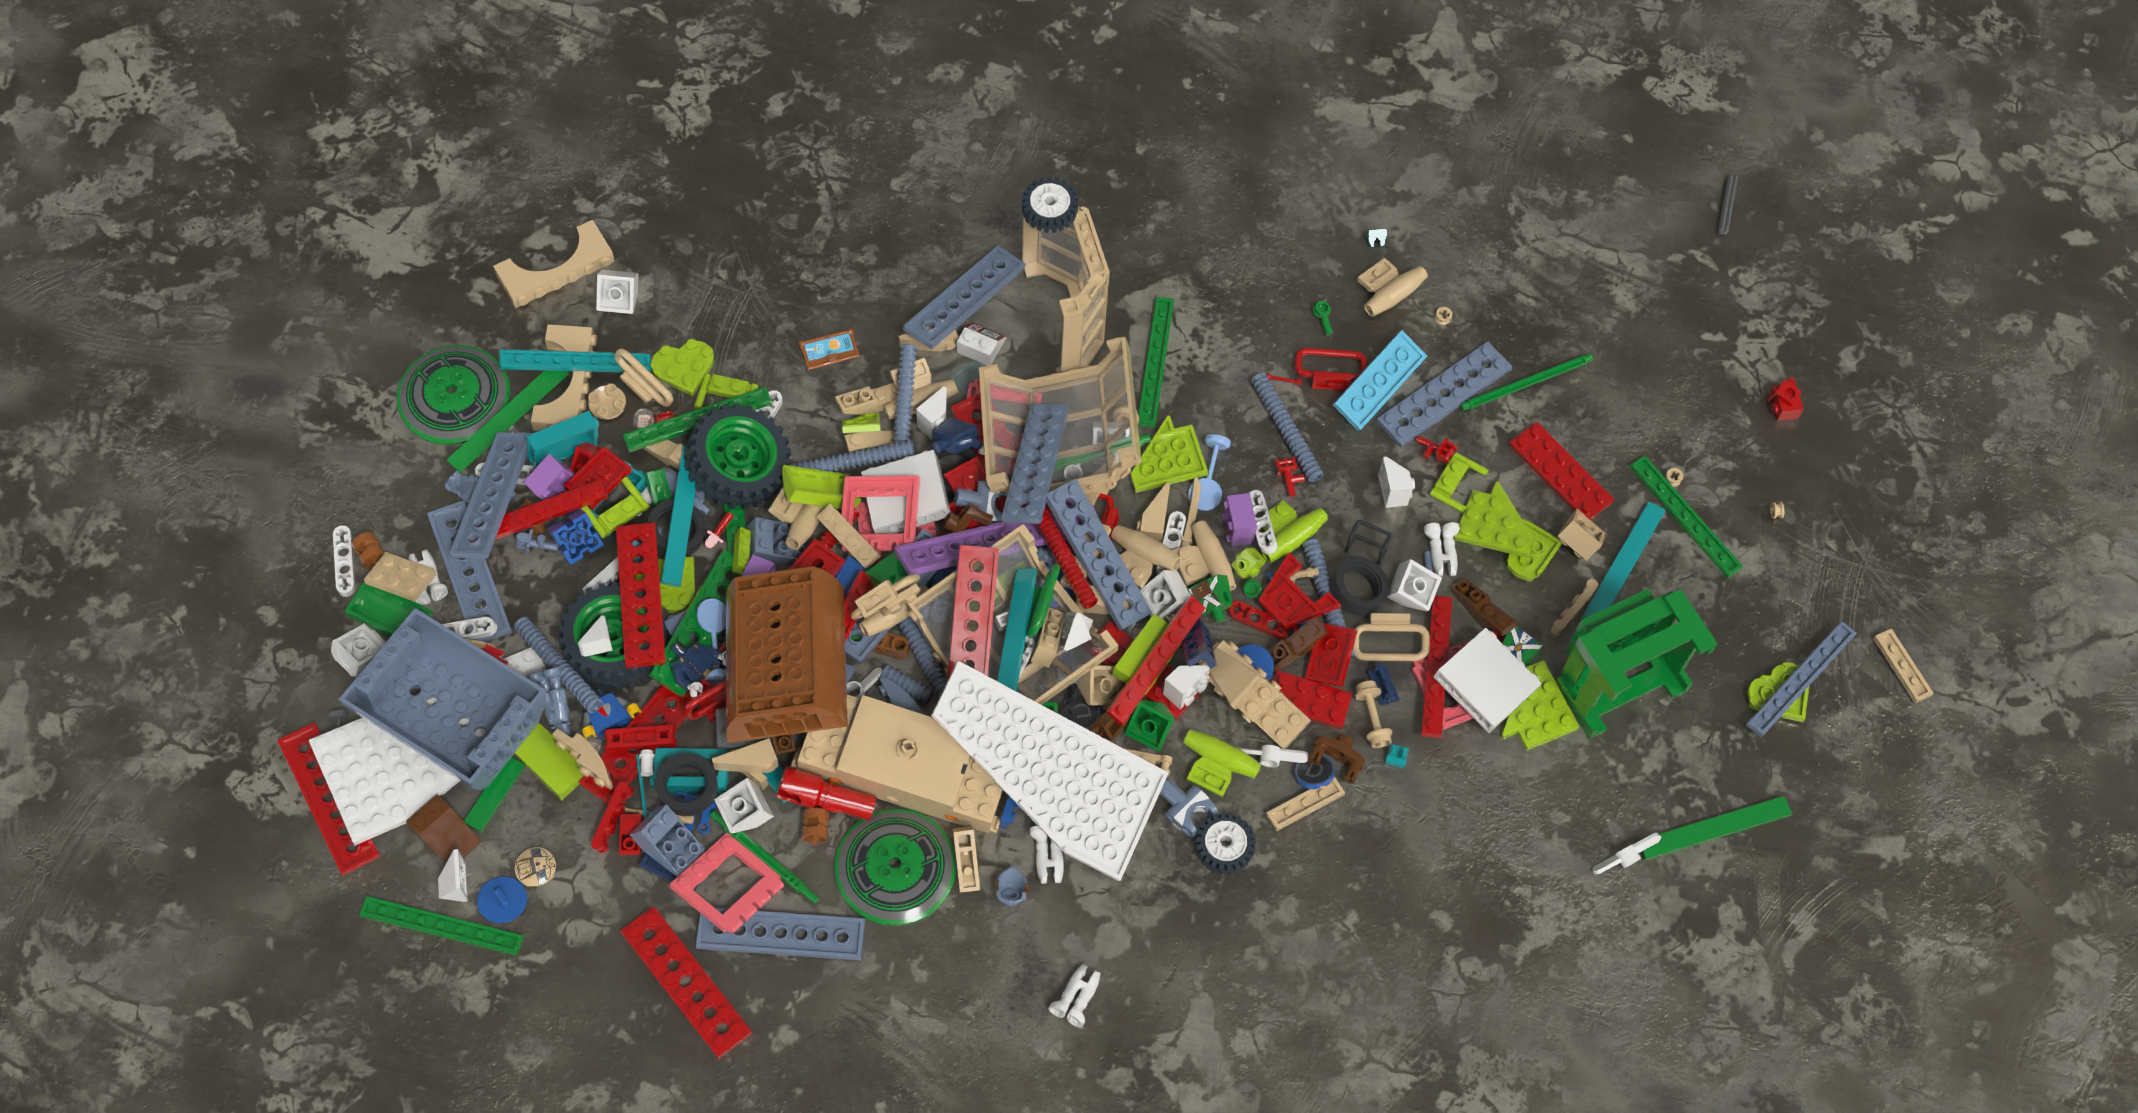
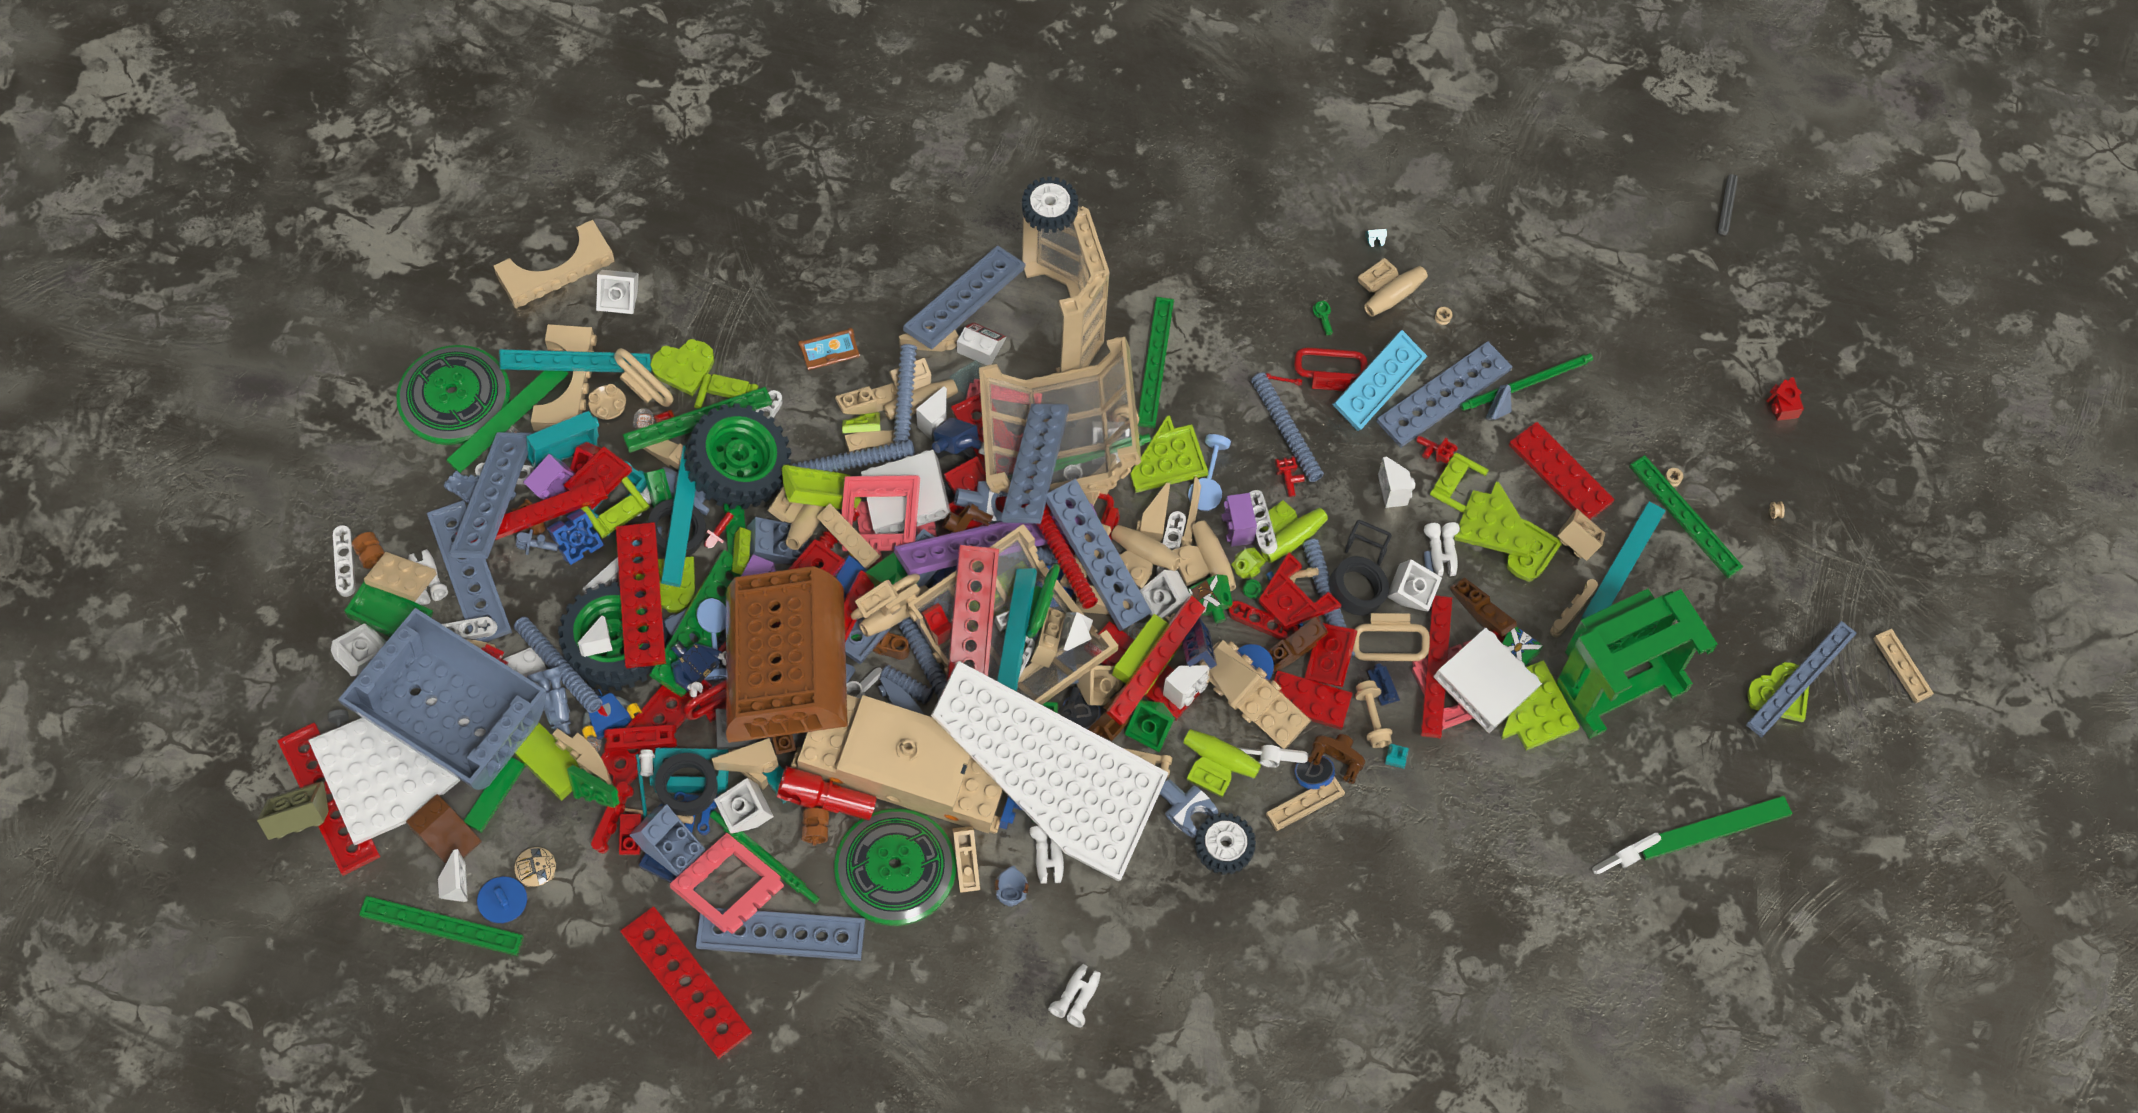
none -> olive slope [257,781,329,840]
none -> green wing [567,765,620,808]
none -> red slope [922,603,952,646]
none -> sand blue slope [1485,385,1512,420]

